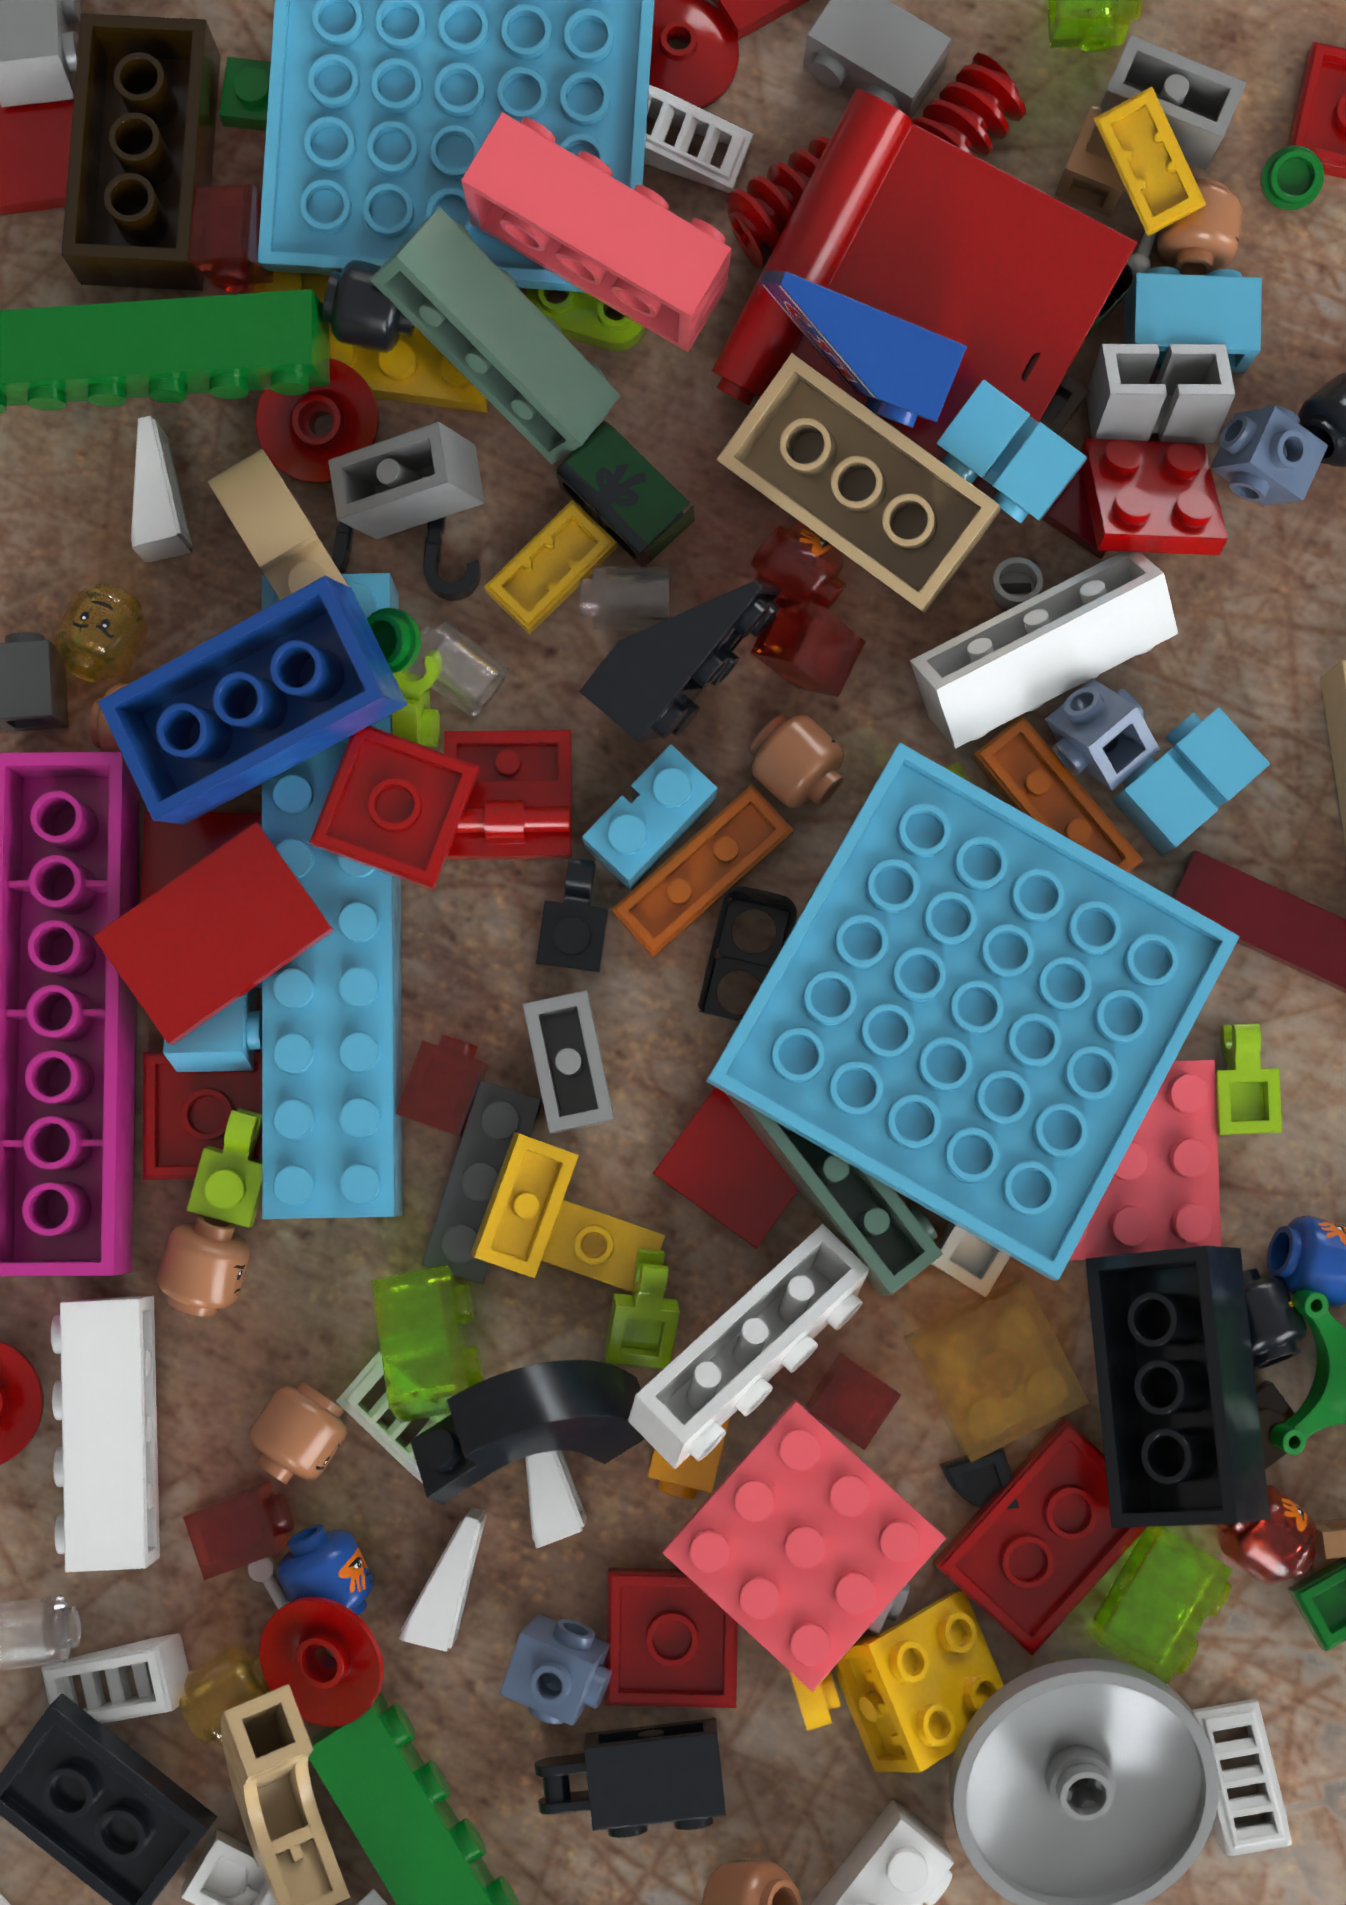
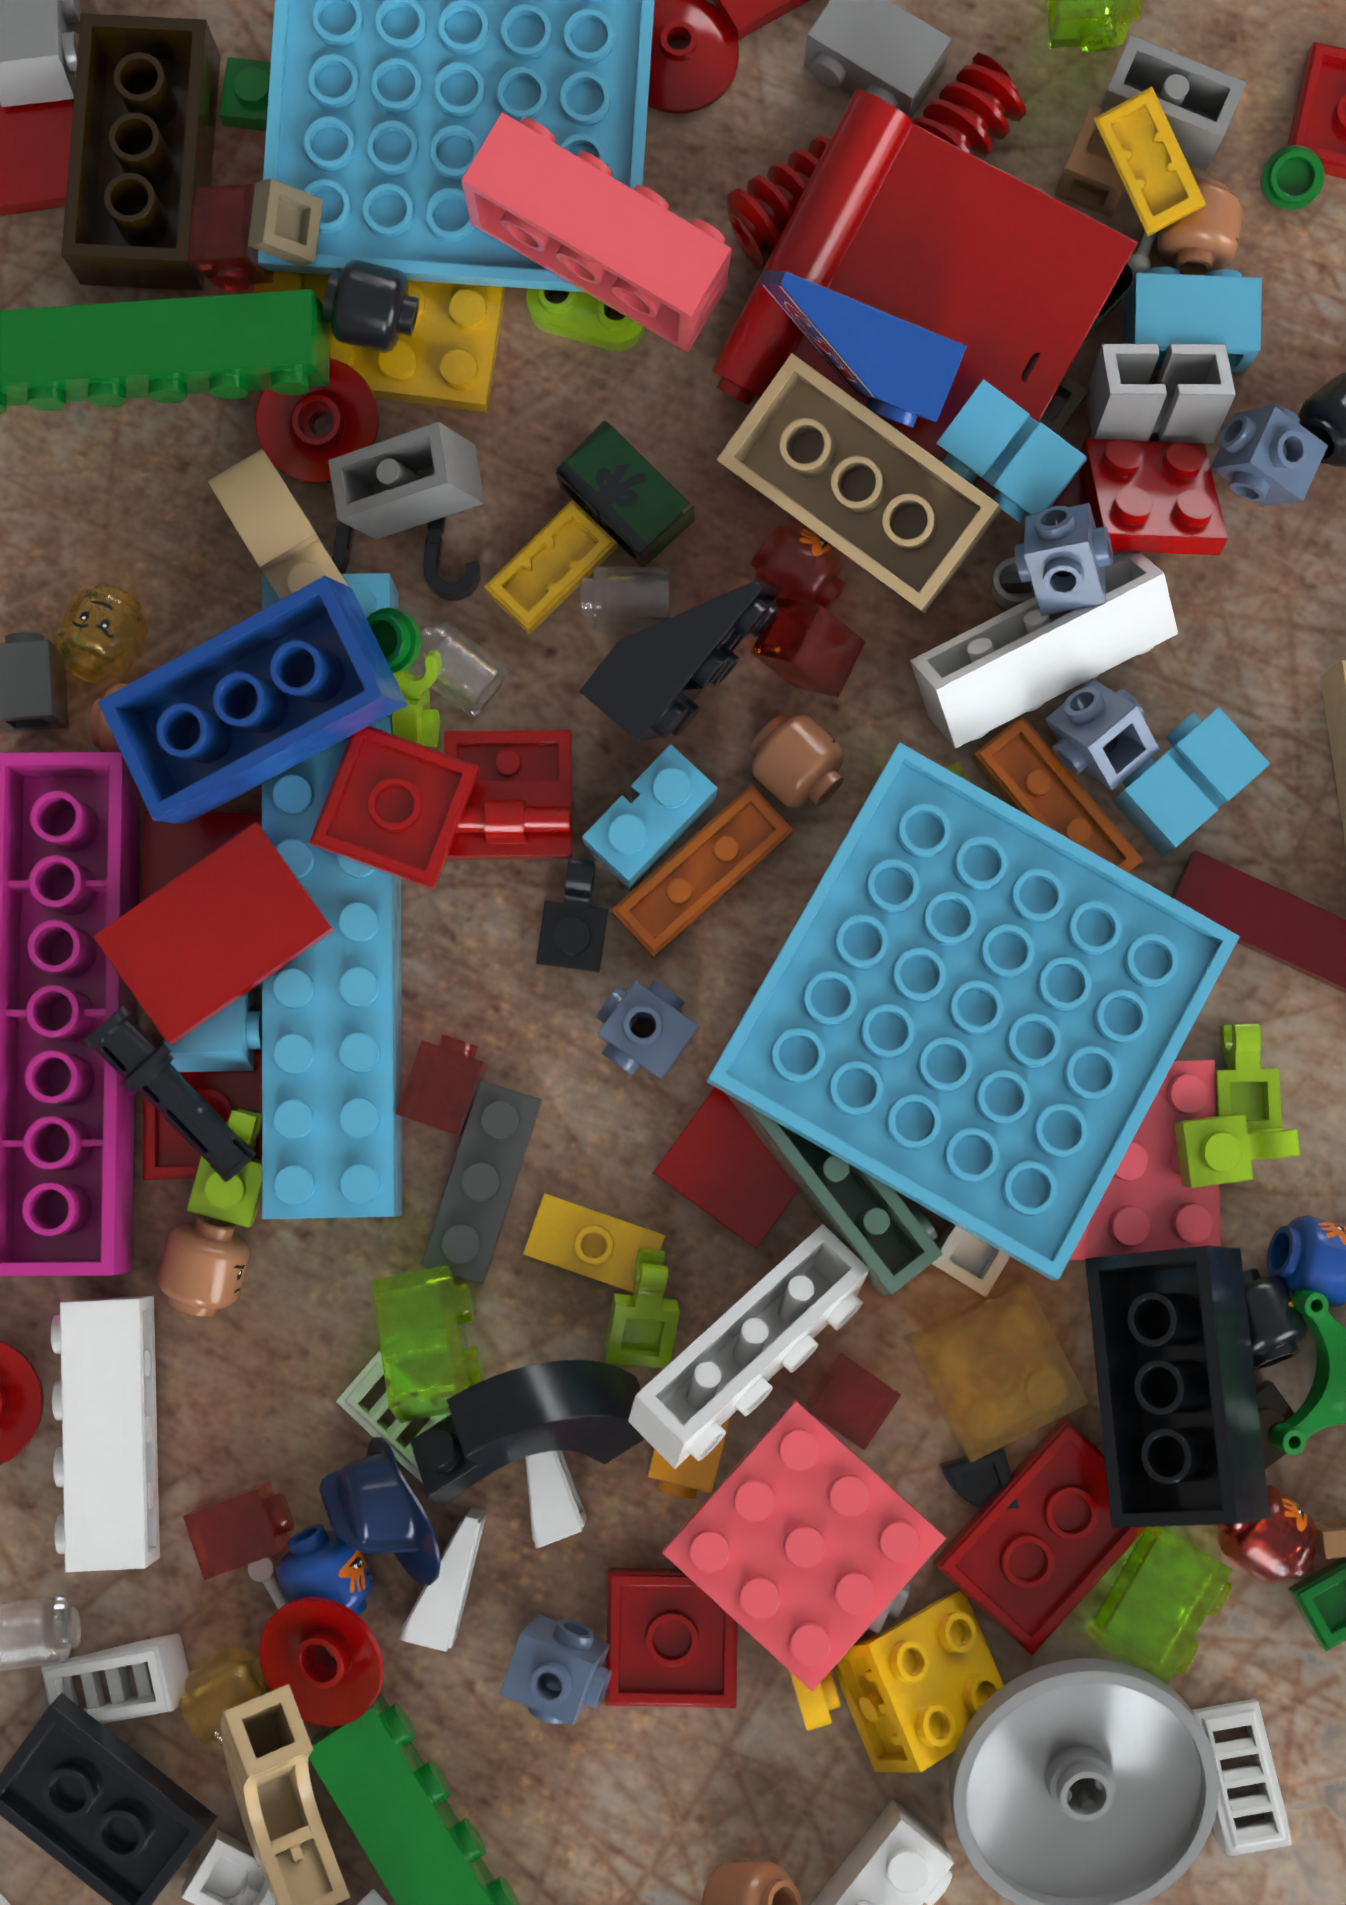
white slope [131,416,193,562] -> none
nougat head [249,1381,347,1484] -> none
sand green brick [370,207,621,464] -> none
yellow plate [470,1132,579,1278] -> none
light grey brick [523,990,615,1134] -> none
black brick [534,1718,726,1838] -> none
white slope [644,85,753,193] -> none
black piece [698,886,797,1022] -> none
none -> black pin [81,1003,257,1182]
none -> dark tan plate [248,178,323,266]
none -> dark blue piece [319,1437,441,1585]
none -> sand blue brick [596,980,699,1082]
none -> sand blue brick [1015,503,1113,616]
none -> lime plate [1174,1114,1300,1188]

